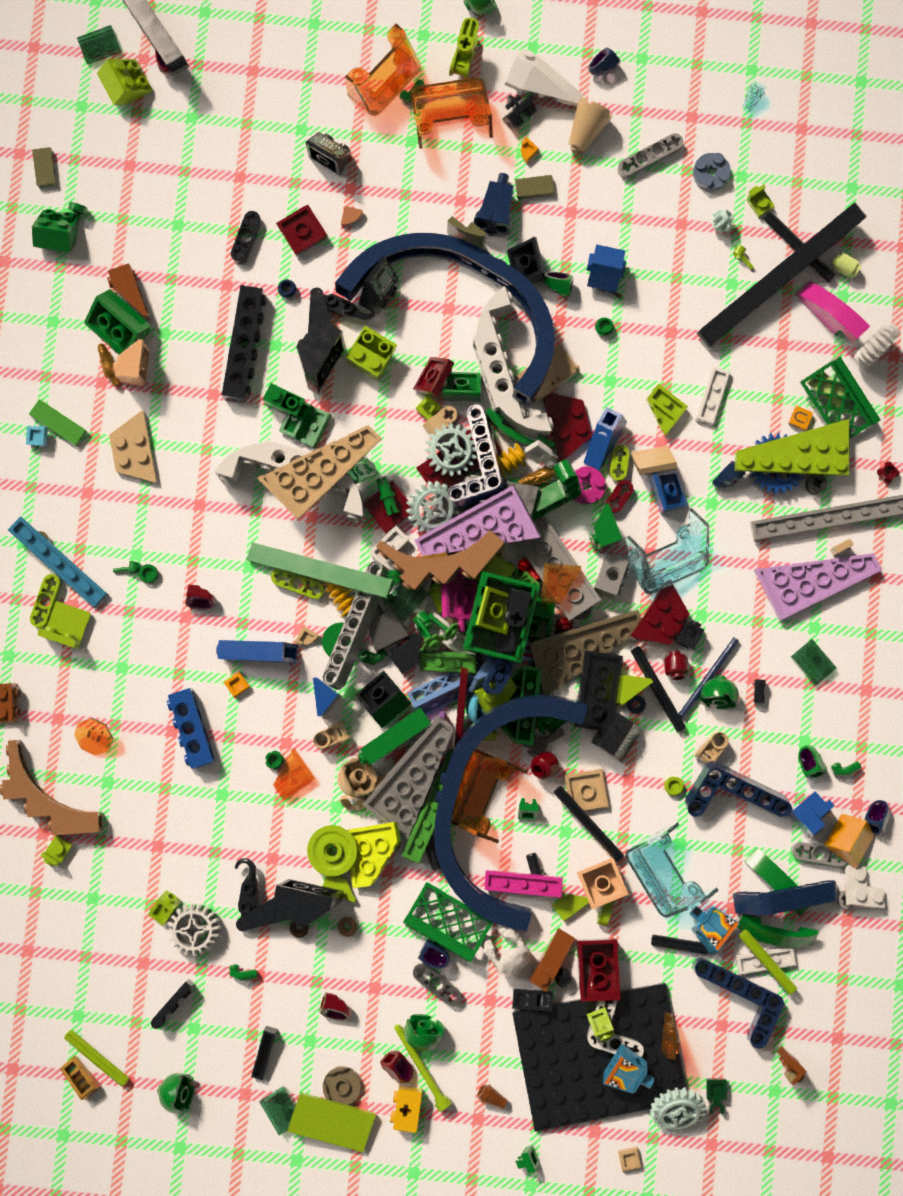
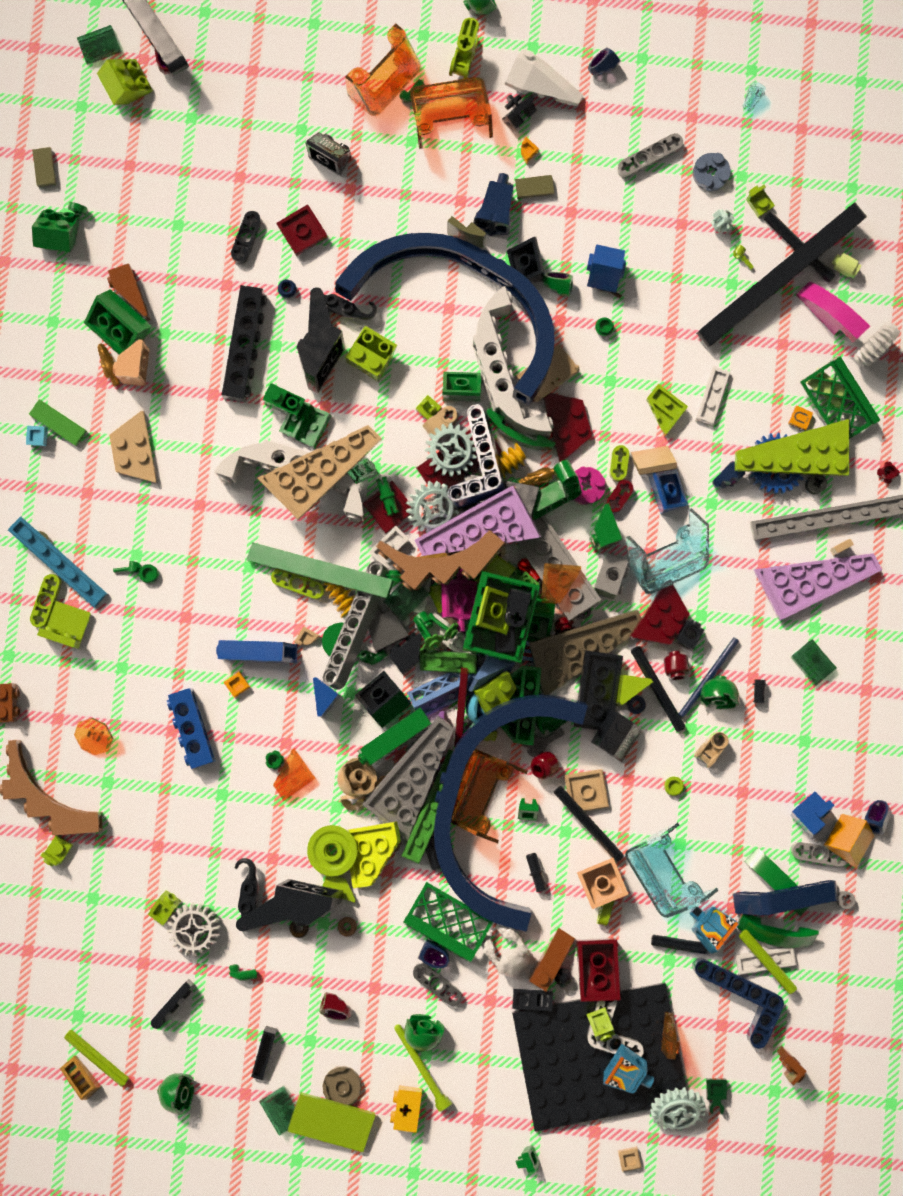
dark red rock [185,584,217,610] -> none
tan piece [313,720,352,749] -> none
nougat tile [340,206,363,226] -> none
black slope [358,256,399,315] -> none
dark red rock [380,1050,413,1084] -> none
dark red plate [413,356,455,396] -> none
dark orange cone [477,1084,507,1110] -> none
dark blue plate [482,659,513,696] -> none
dark pink plate [484,869,564,898] -> none
white plate [524,440,558,469] -> none
lime tile [552,893,589,921] -> none
tan cone [568,97,613,154] -> none
blue slope [583,407,627,471] -> none
dark blue beam [685,761,792,817] -> none
green rock [798,745,827,779] -> none
green arm [831,761,862,776] -> none
white plate [845,865,885,909] -> none

